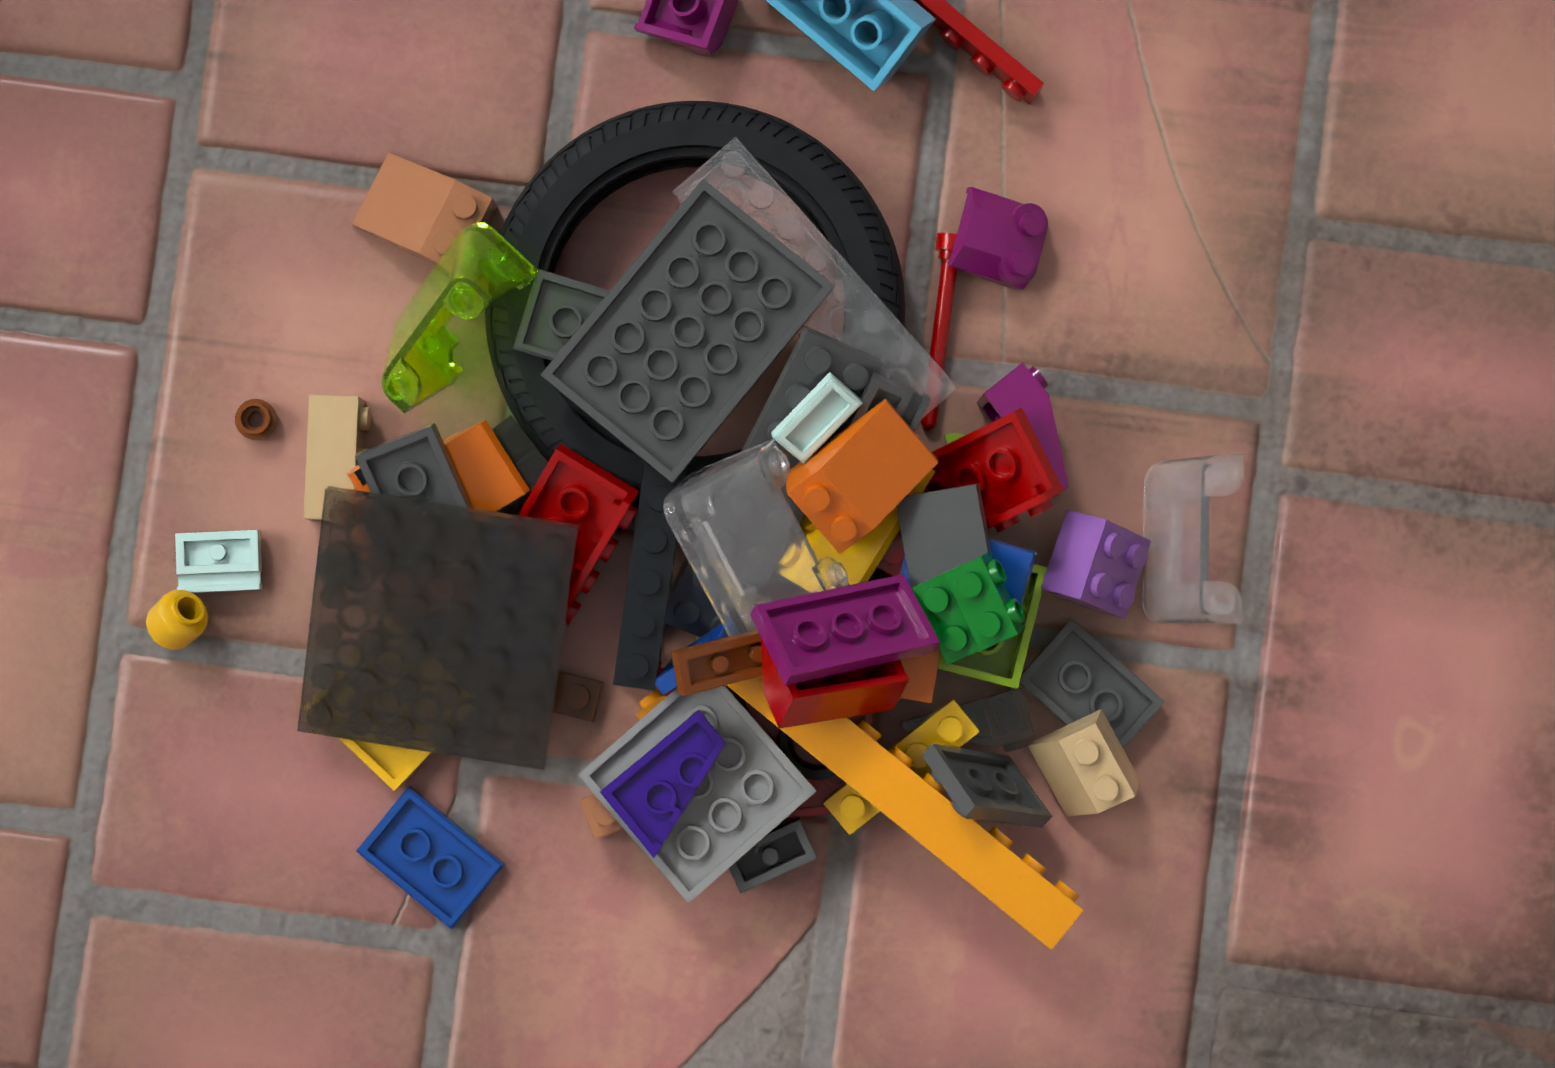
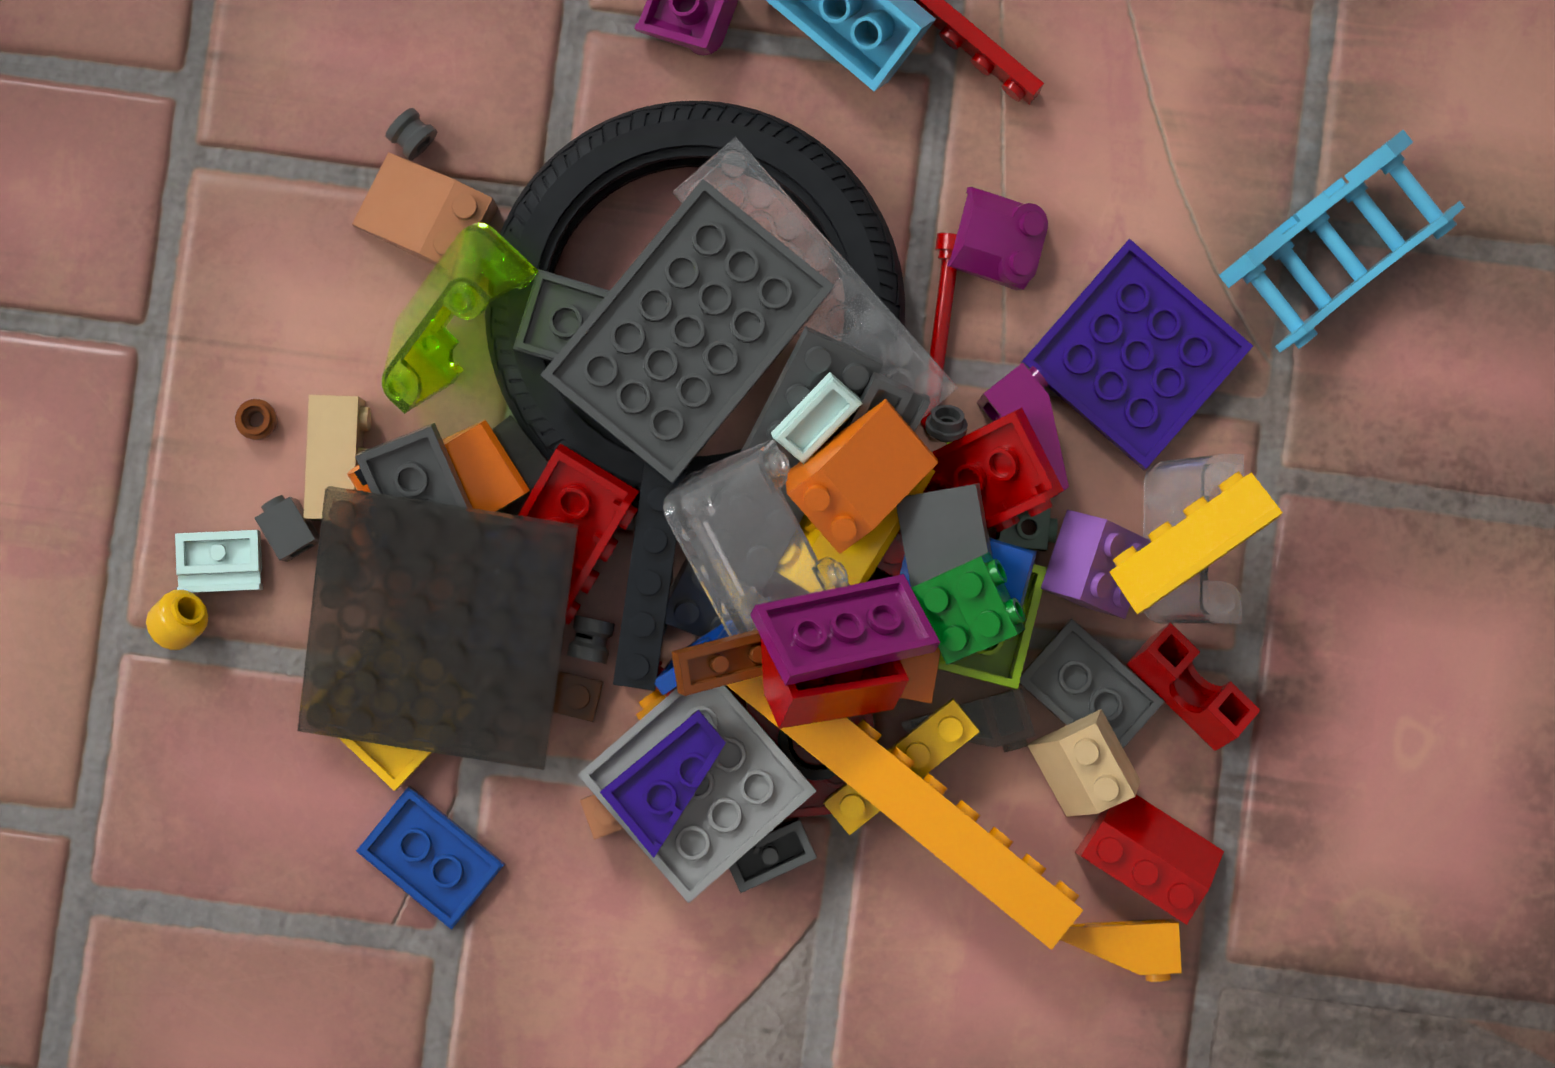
dark grey plate [922,743,1052,828] -> none
none -> dark grey brick [255,495,322,562]
none -> dark grey wheel [385,108,438,160]
none -> dark grey wheel [567,615,615,664]
none -> dark grey plate [925,405,968,443]
none -> sand green brick [996,509,1058,551]
none -> dark purple plate [1021,239,1253,470]
none -> light orange slope [1060,918,1182,982]
none -> red slope [1075,794,1224,925]
none -> yellow slope [1109,471,1283,614]
none -> red arch [1126,623,1260,751]
none -> medium azure fence [1219,130,1465,352]

